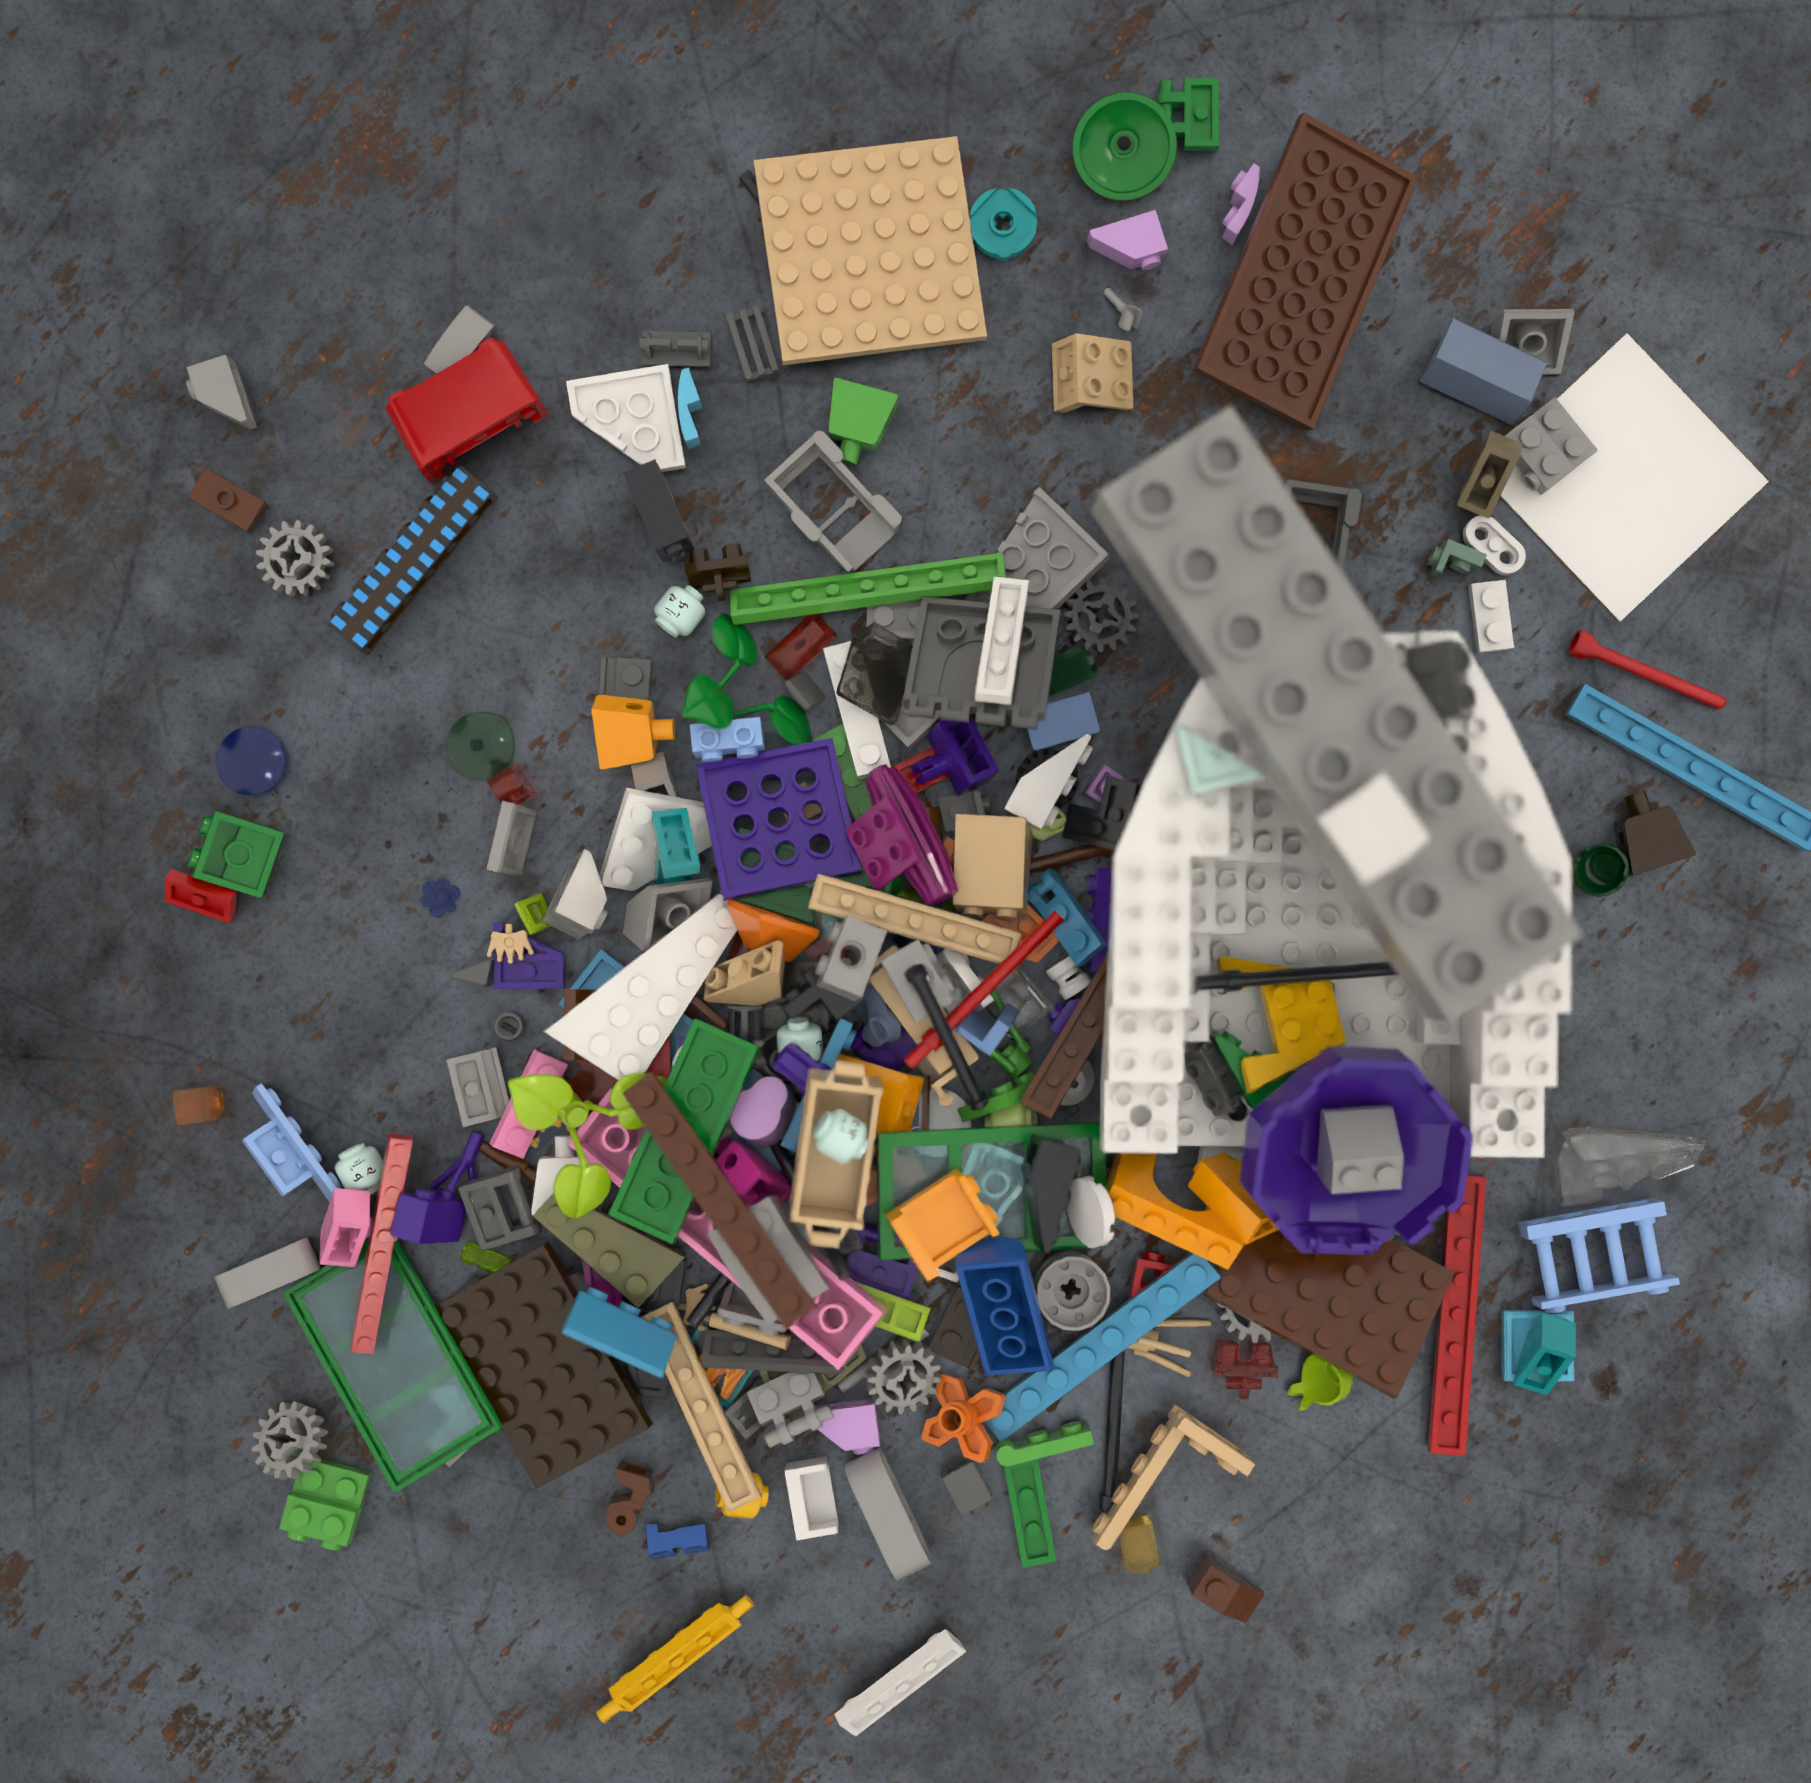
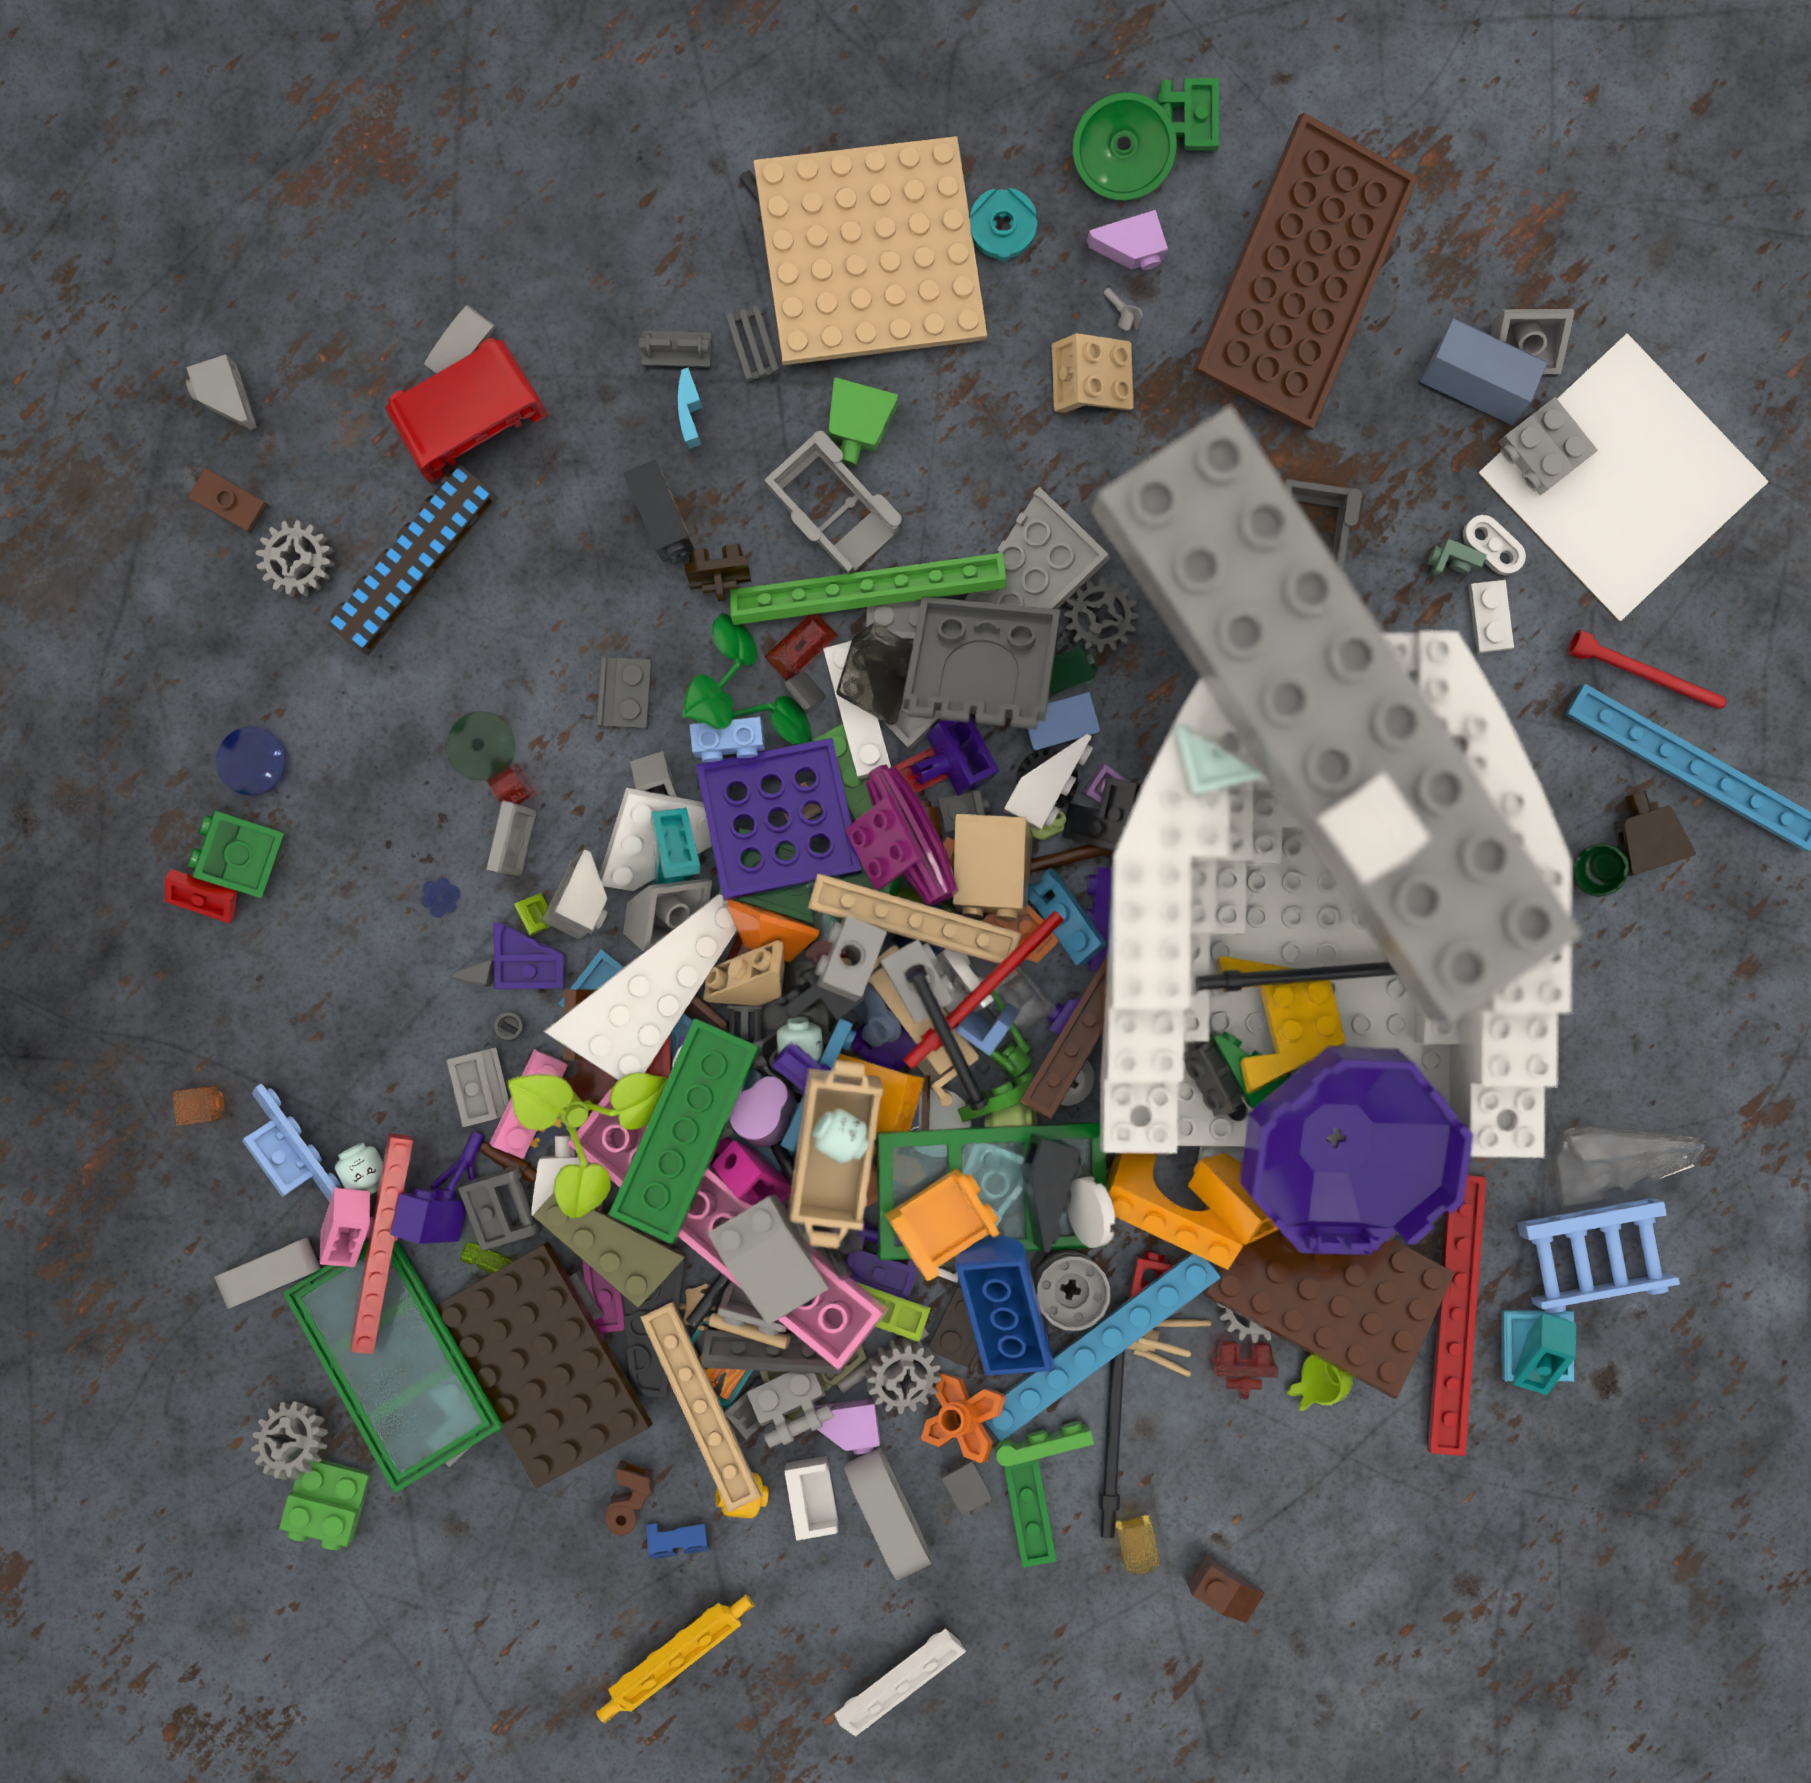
tan piece [487,924,534,963] -> none
dark azure slope [561,1286,678,1378] -> none
white plate [566,364,686,472] -> none
light orange torso [591,695,676,769] -> none
reddish brown plate [622,1072,818,1329] -> none
light aqua head [654,585,706,638] -> none
white plate [975,577,1029,705] -> none
white wheel [1045,955,1092,1000] -> none
tan bracket [1092,1404,1255,1550] -> none
lavender slope [1222,163,1260,246] -> none
light grey slope [1317,1104,1404,1194] -> none
dark grey bracket [1406,639,1476,721] -> none
dark tan brick [1457,430,1522,519] -> none

